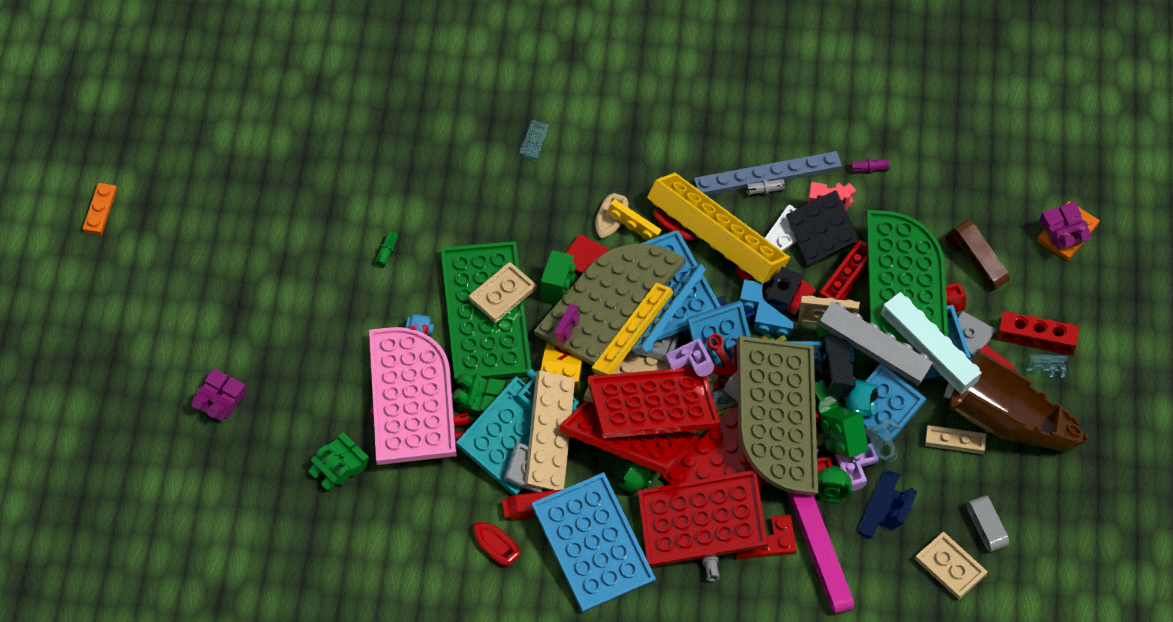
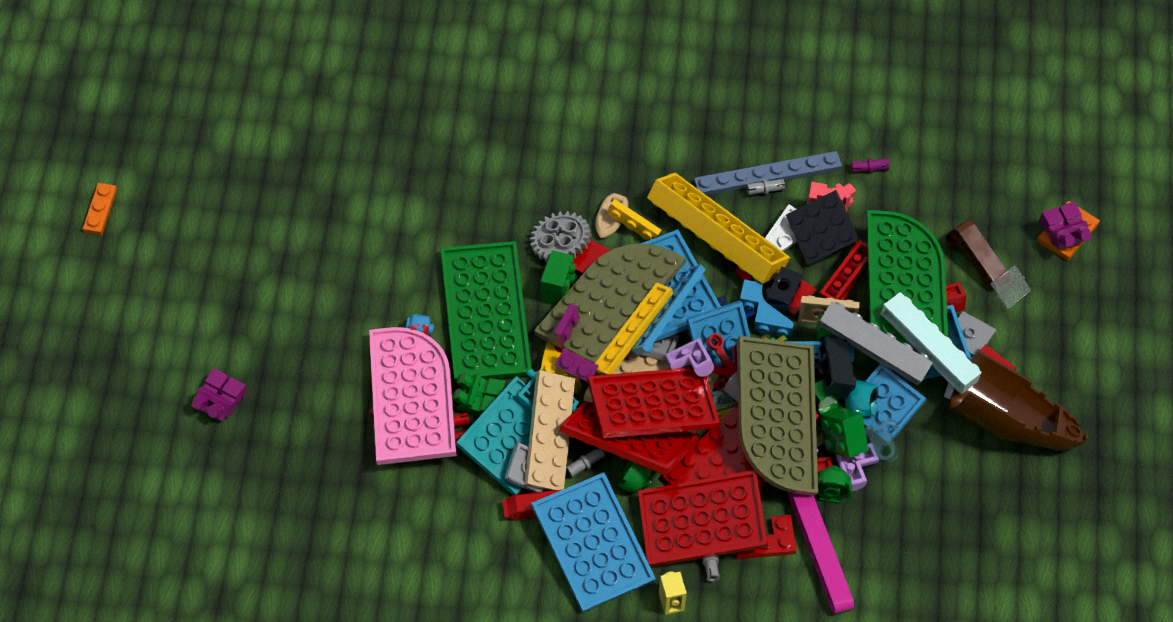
green hips [308,432,369,490] -> none
green axle [374,231,398,268] -> none
tan plate [469,262,537,323] -> none
red piece [473,522,520,566] -> none
clear light blue plate [520,120,550,161] -> none
red piece [653,209,698,241] -> none
clear blue plate [859,471,918,539] -> none
tan plate [915,532,988,600] -> none
tan plate [925,425,986,454] -> none
light grey beam [967,495,1009,552] -> none
red brick [997,311,1079,355] -> none
clear light blue plate [1026,354,1068,378] -> none
none -> light grey gear [530,211,591,263]
none -> magenta plate [555,348,599,382]
none -> light grey pin [566,447,605,478]
none -> light yellow brick [659,572,687,615]
none -> clear piece [990,265,1031,309]

